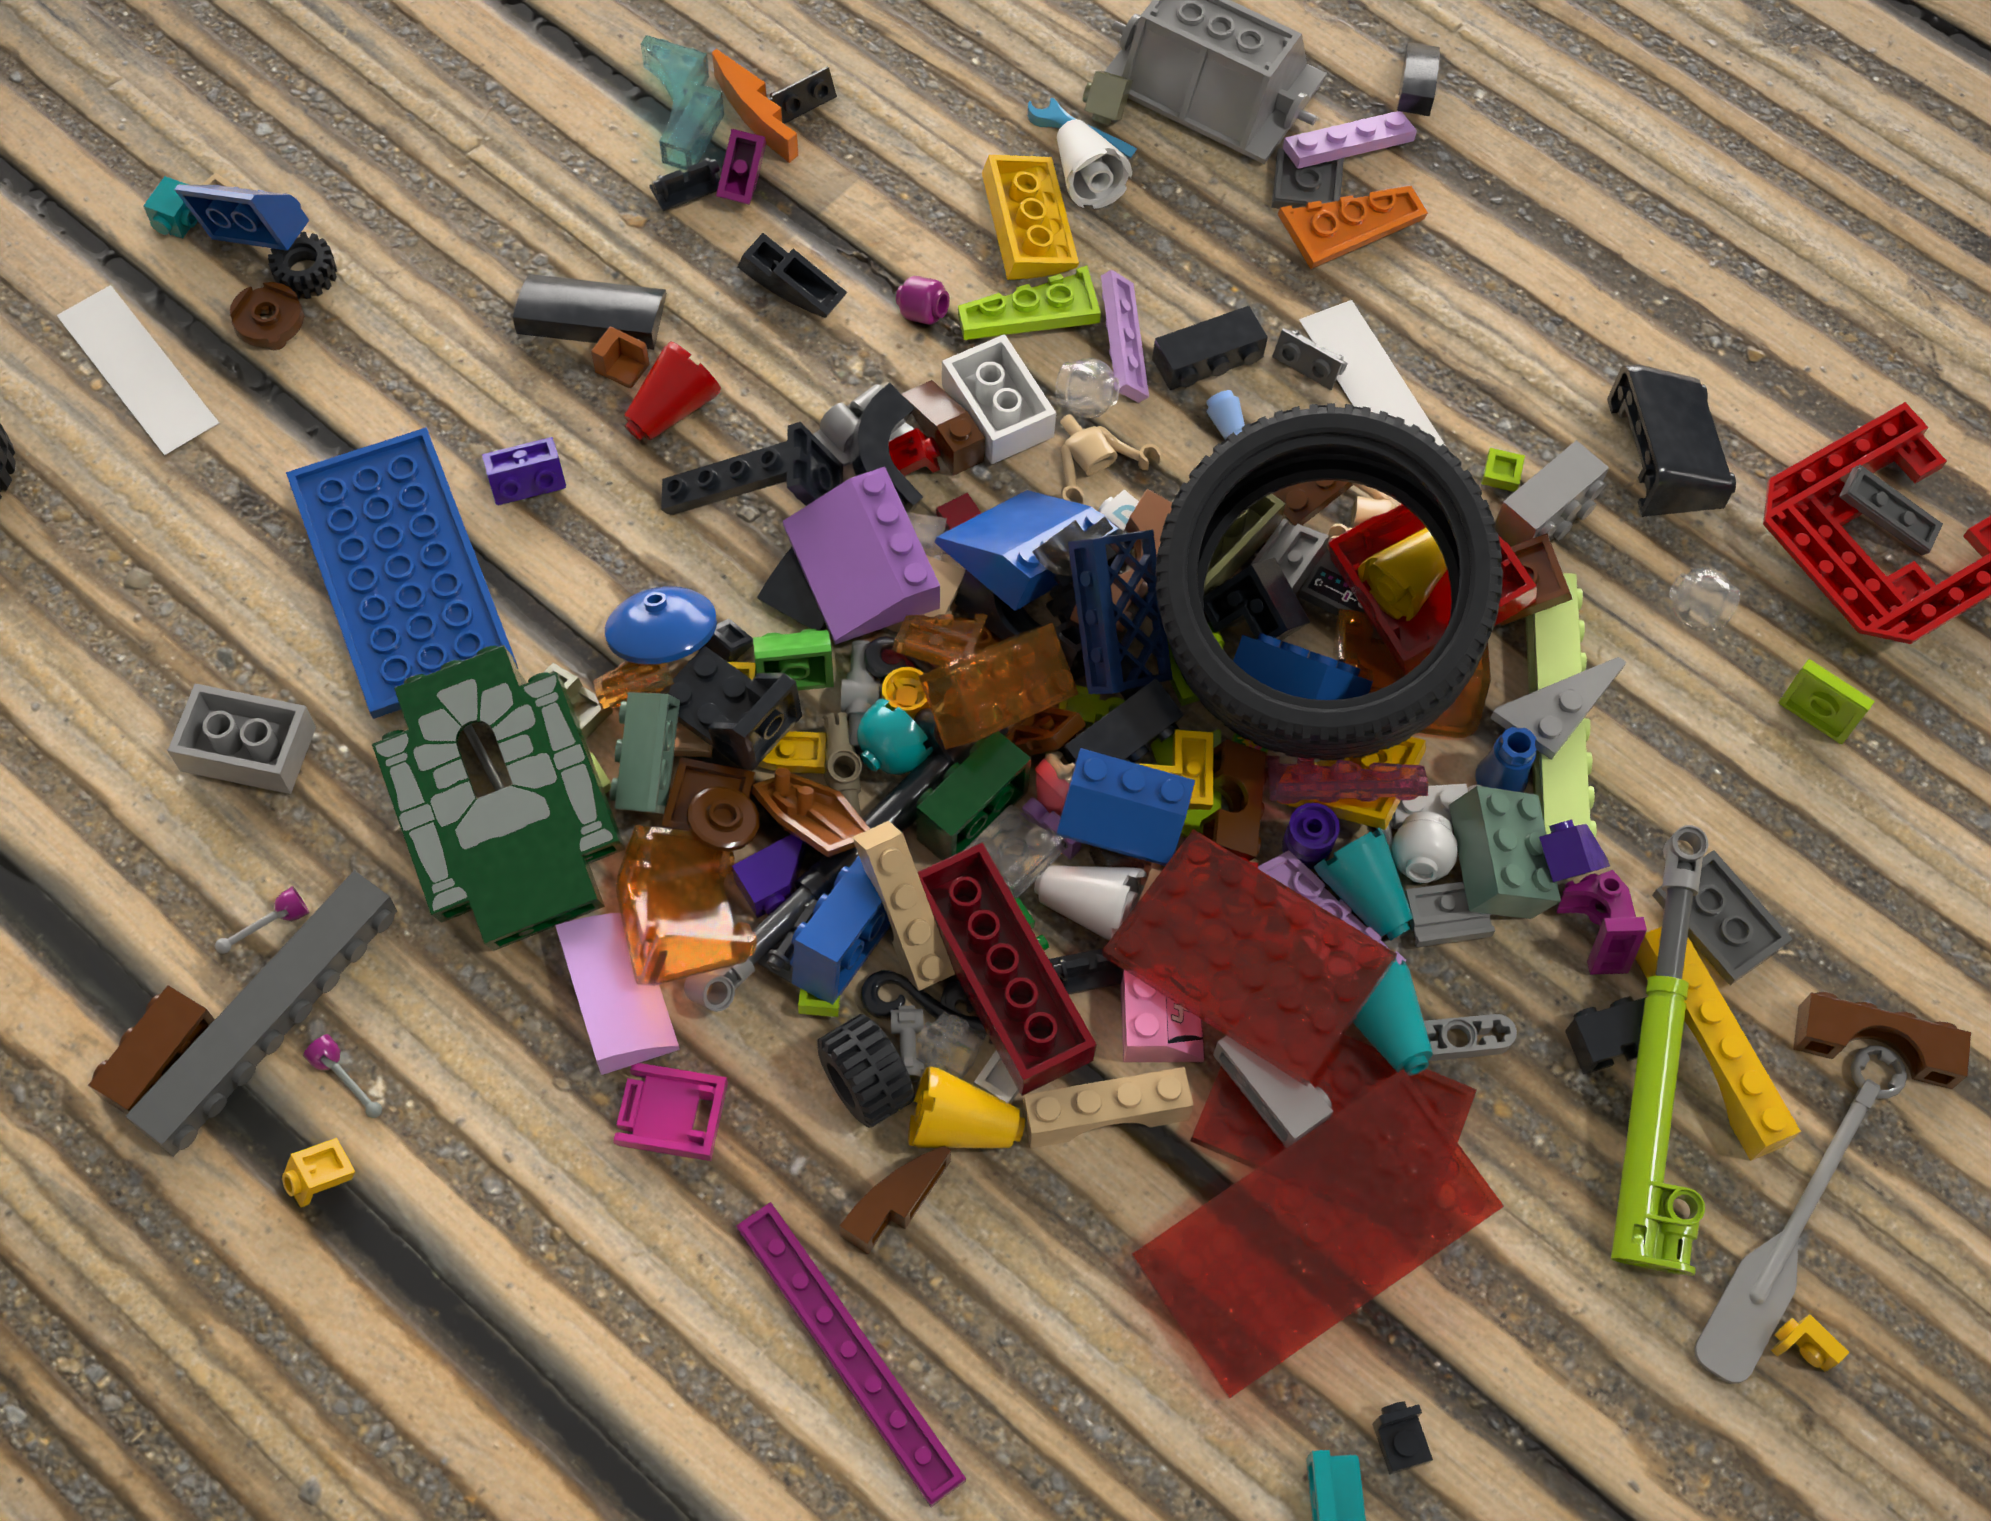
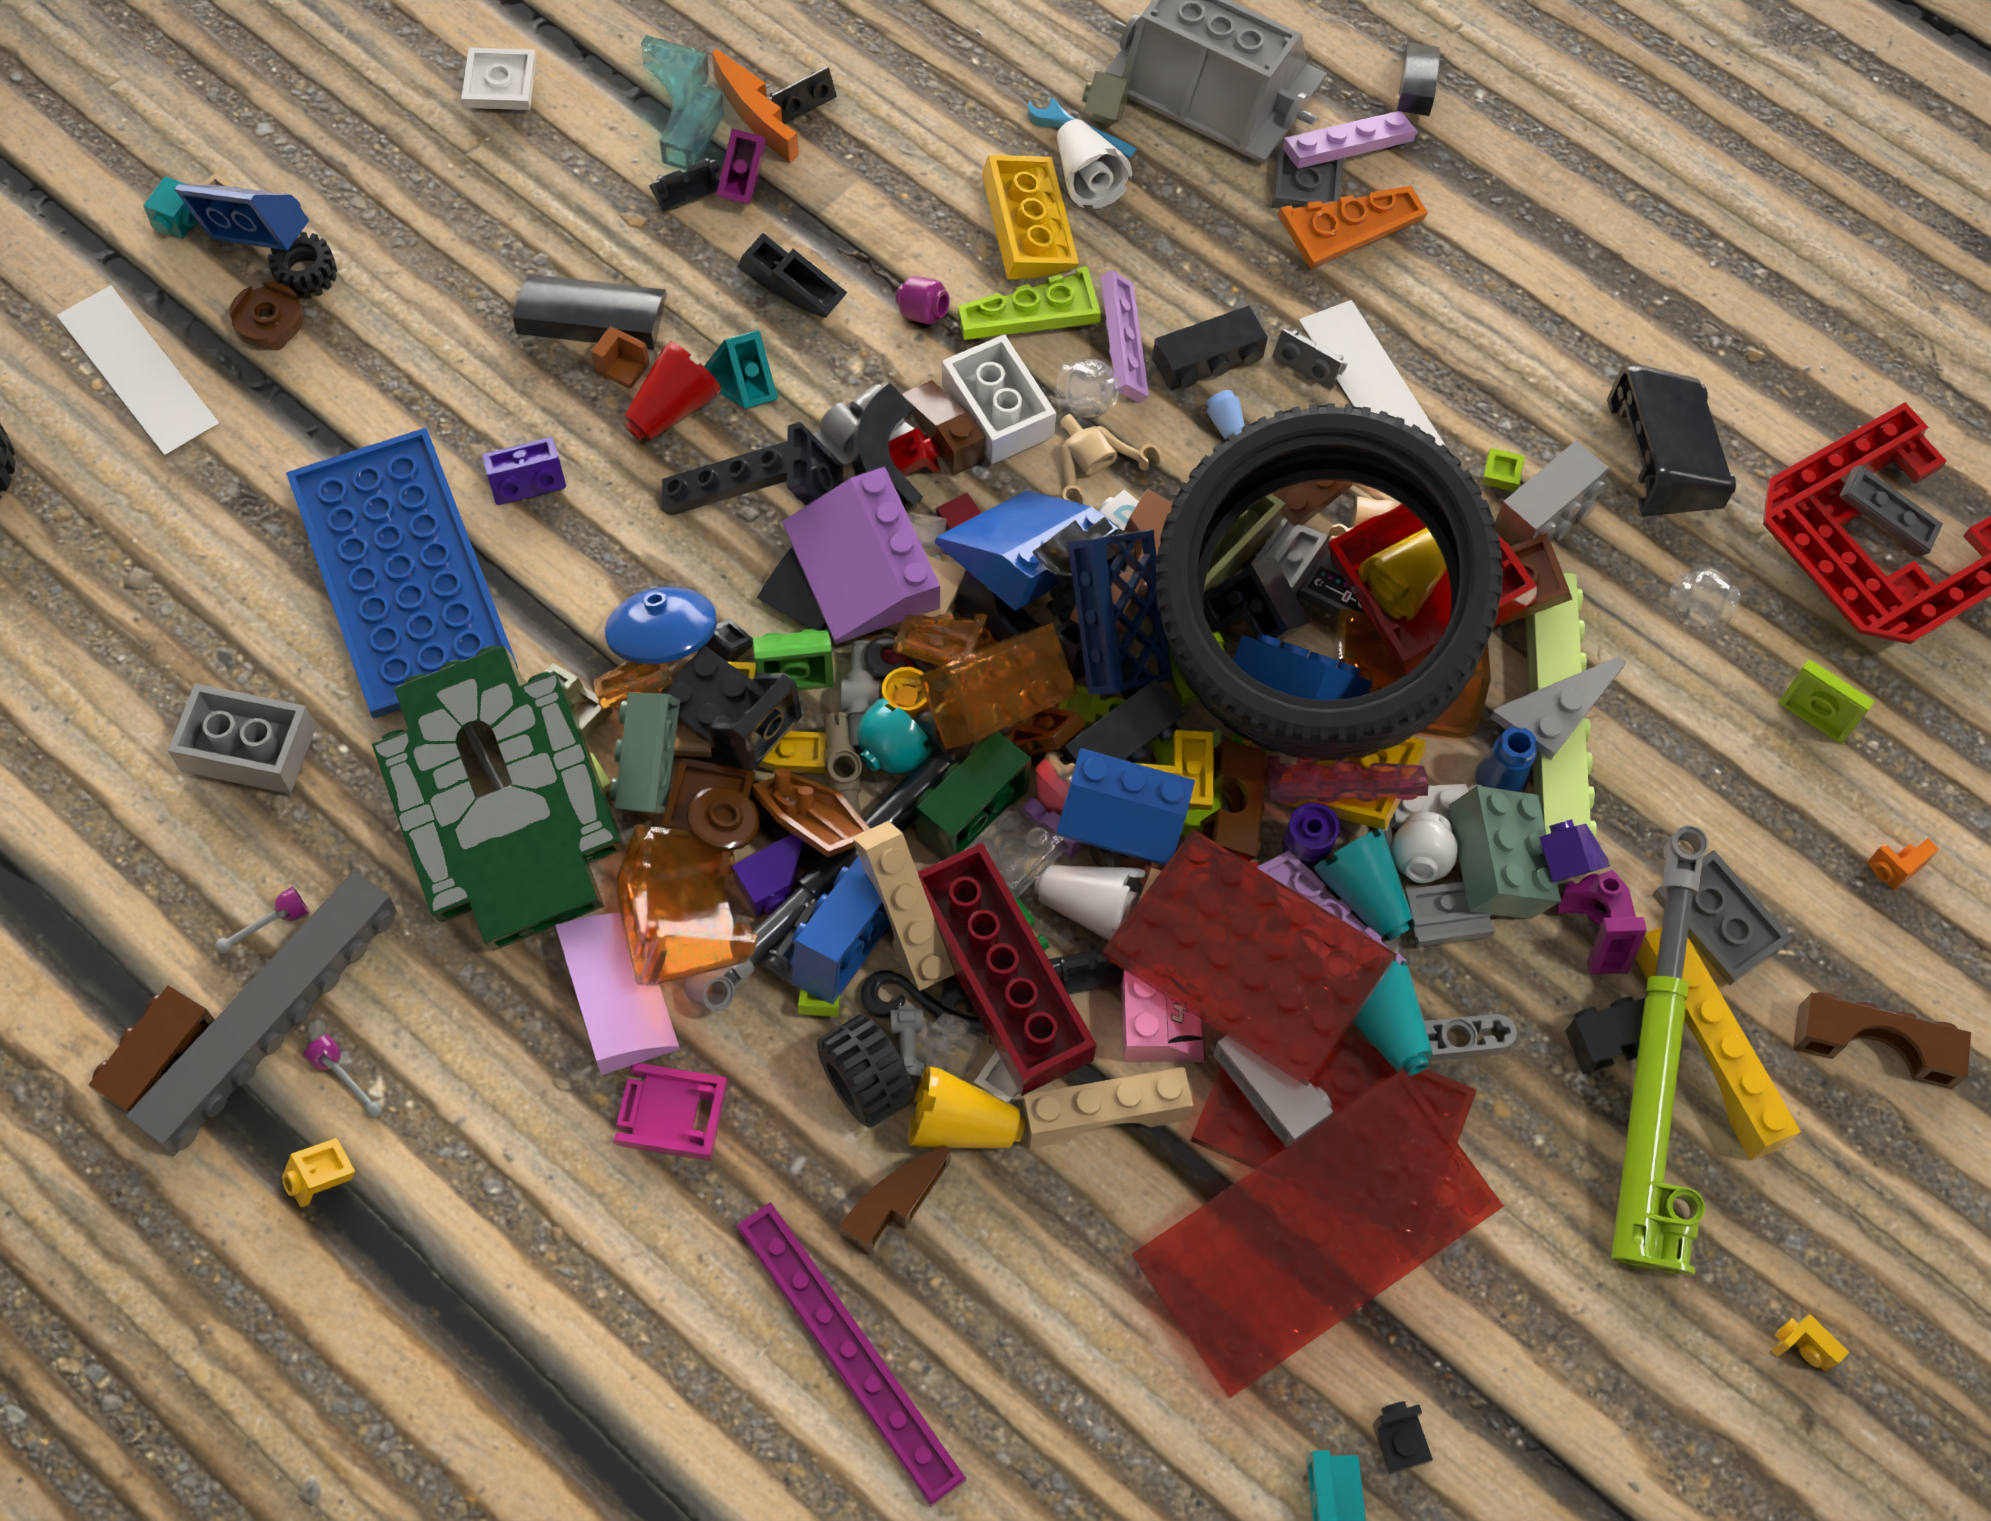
light grey piece [1694,1046,1907,1384] -> none
none -> white plate [461,48,537,110]
none -> teal slope [704,330,778,409]
none -> orange bracket [1867,838,1939,890]

